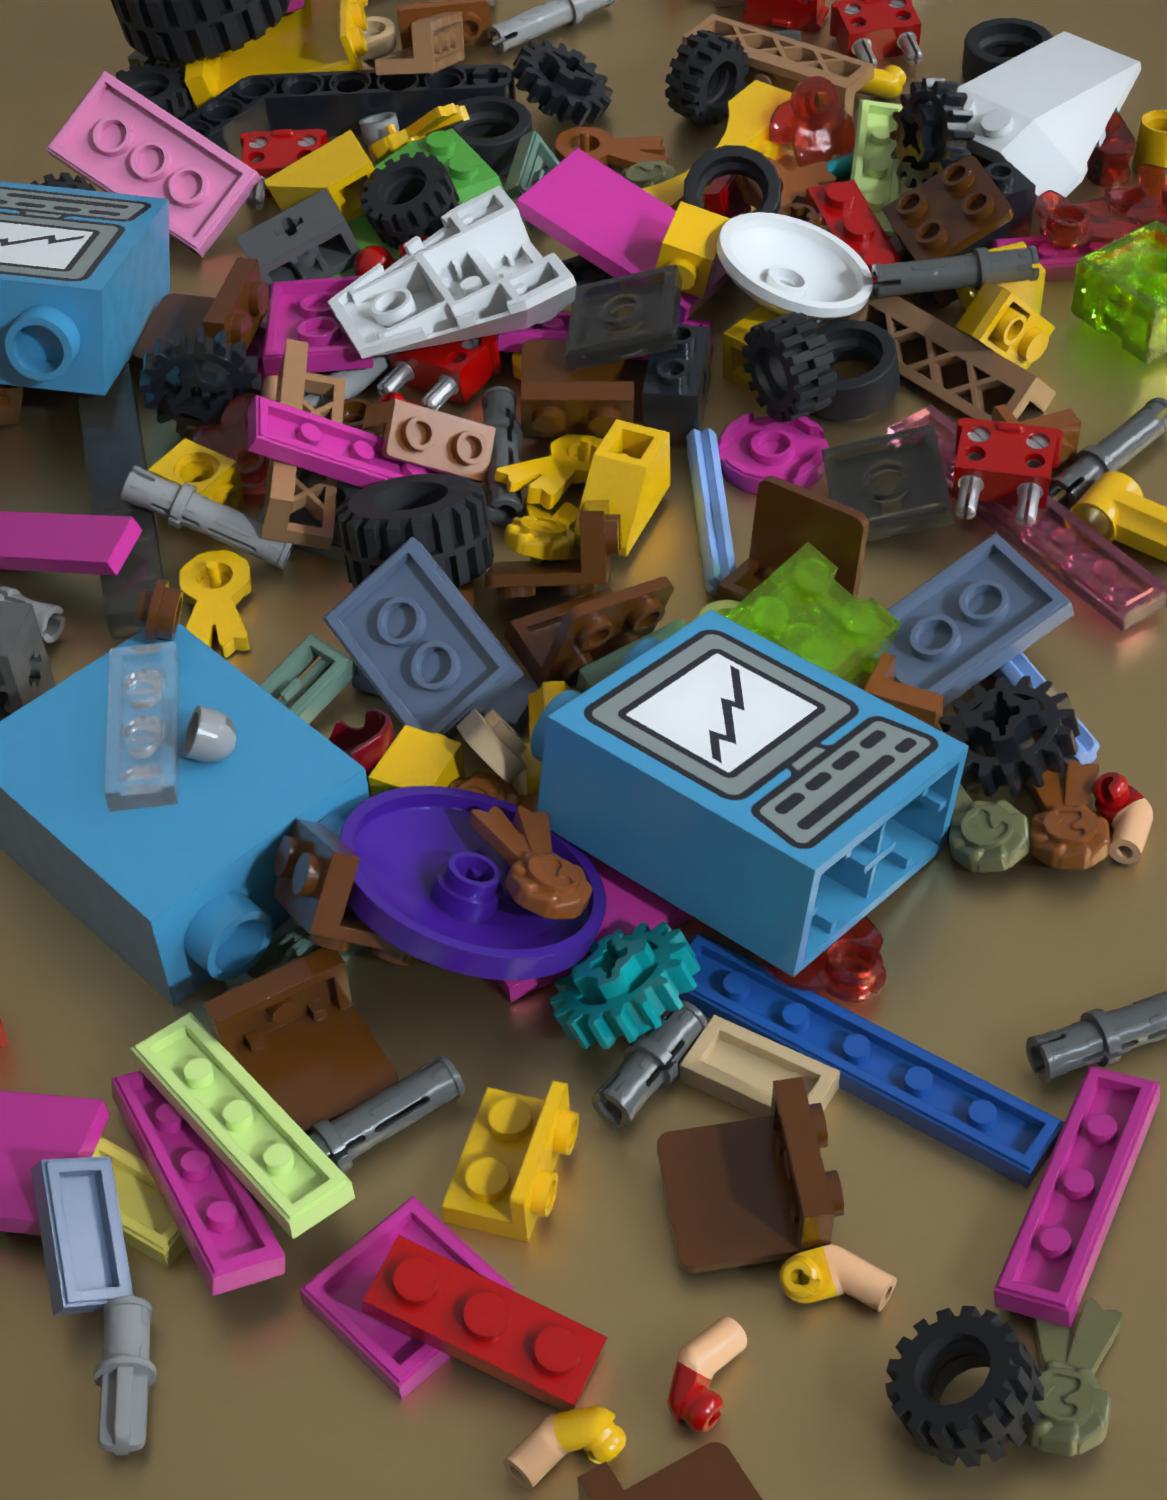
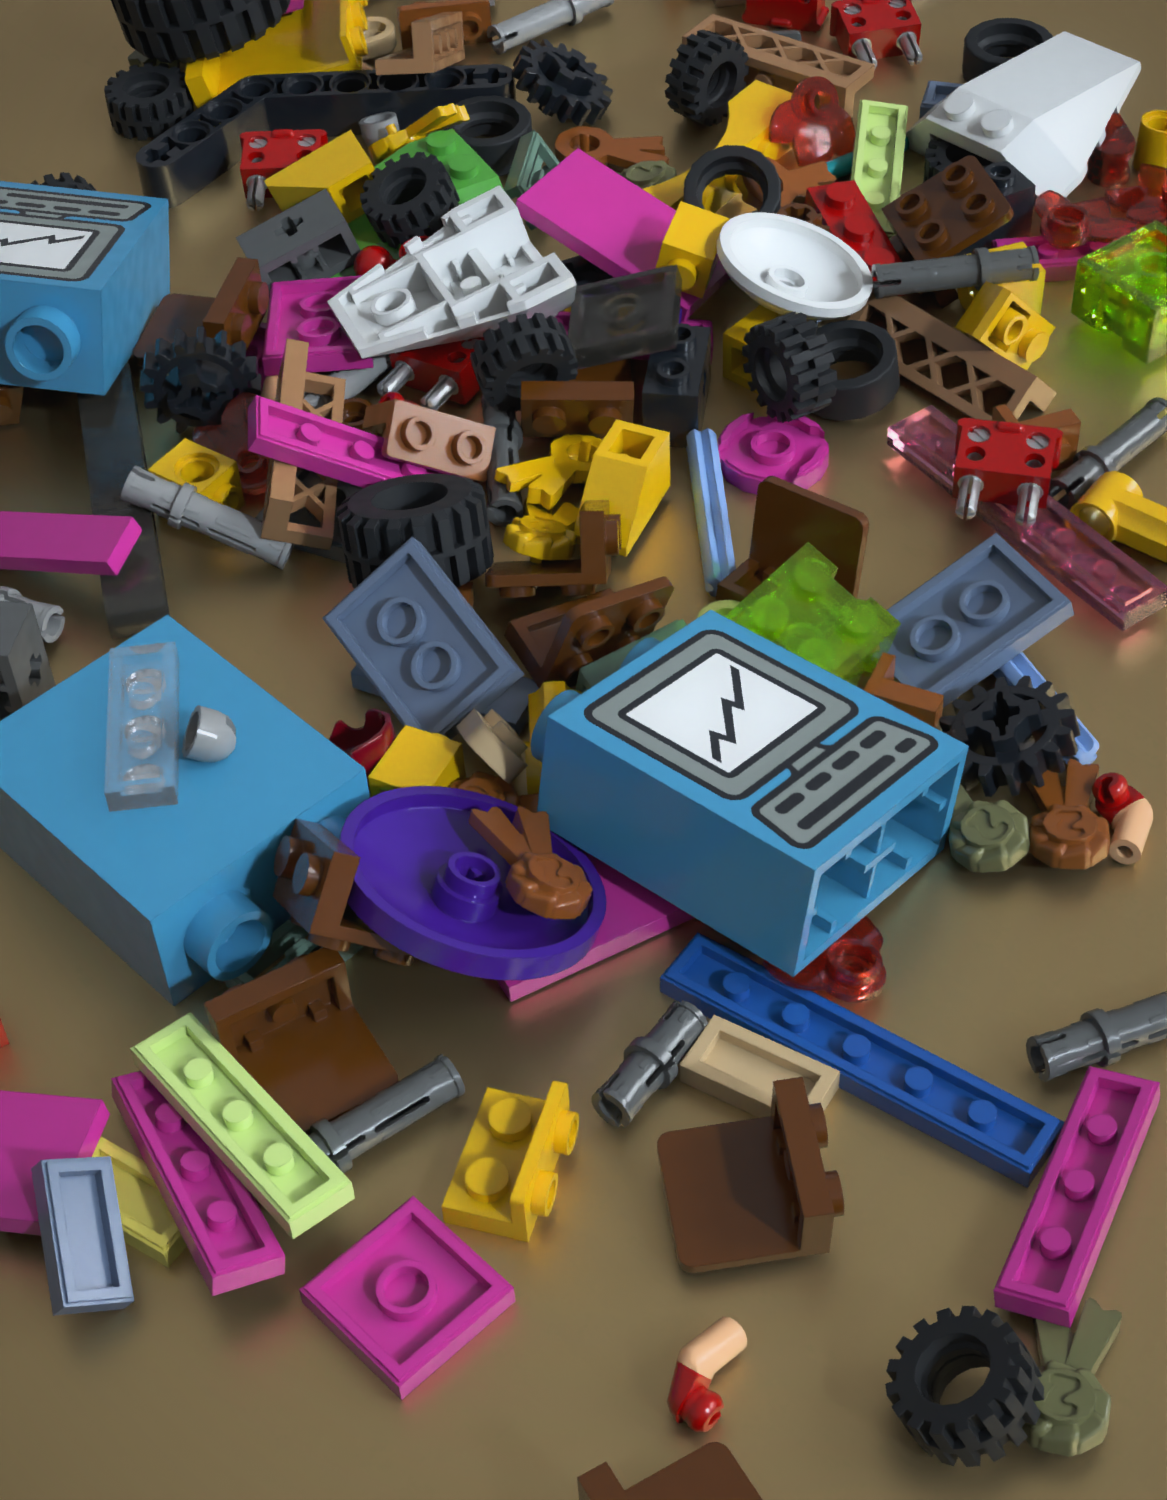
bright pink tile [46,70,262,258] -> none
light grey axle [93,1296,157,1456] -> none
reddish brown plate [135,579,183,644] -> none
yellow piece [179,550,251,658] -> none
sand green tile [259,633,359,724] -> none
red plate [362,1235,608,1412] -> none
arm [503,1405,626,1490] -> none
teal gear [550,922,700,1049] -> none
red tile [703,175,752,219] -> none
arm [779,1244,897,1312] -> none
clear smoke tile [822,423,955,543] -> none
yellow arm [837,65,906,100] -> none
black gear [890,78,975,188] -> none
none -> black tyre [470,313,579,412]

